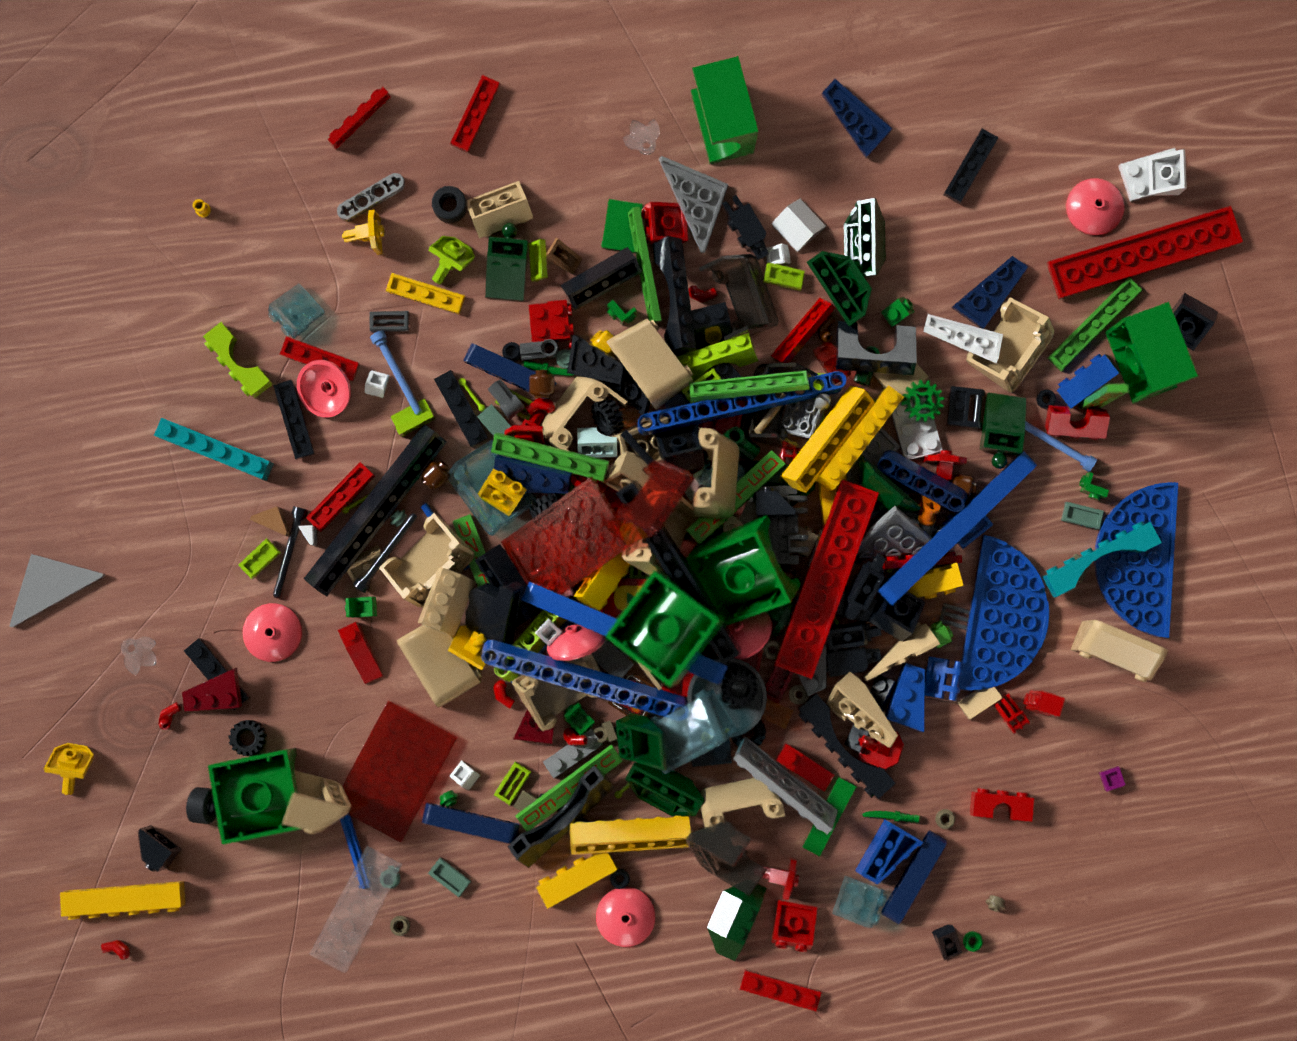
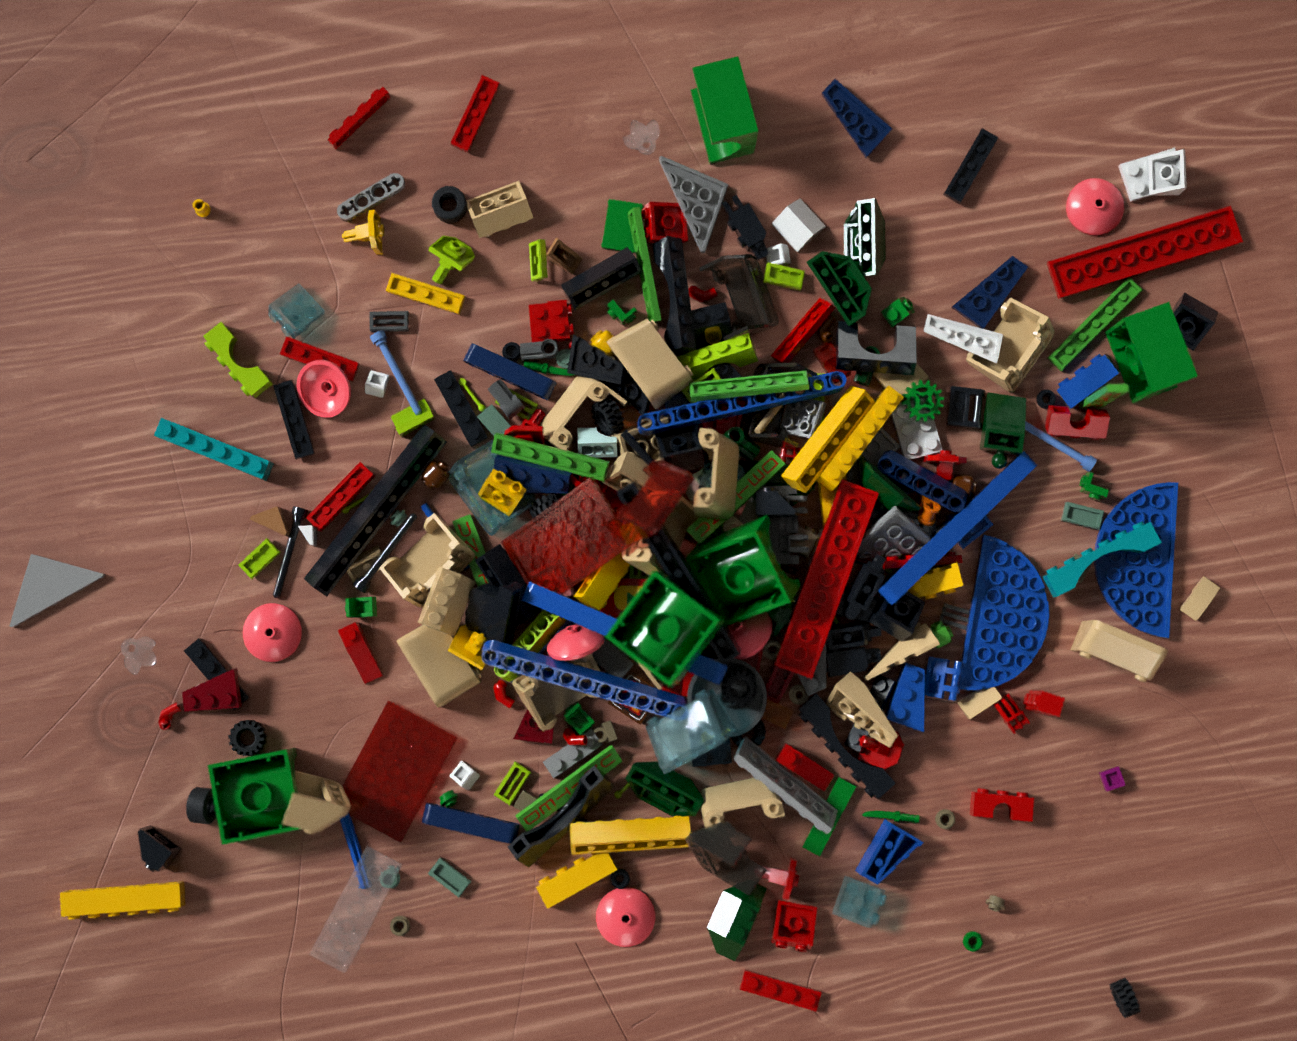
yellow piece [44,743,94,795] -> none
red arm [101,940,130,960] -> none
dark green slope [485,223,529,301] -> none
red arm [525,398,555,415] -> none
reddish brown head [529,370,555,398] -> none
white slope [535,618,562,646] -> none
dark green slope [613,713,667,771] -> none
light grey hinge [814,393,831,410] -> none
dark blue beam [881,830,947,924] -> none
black slope [932,924,962,961] -> none
none -> black tyre [1110,978,1141,1018]
none -> tan slope [1180,576,1220,621]

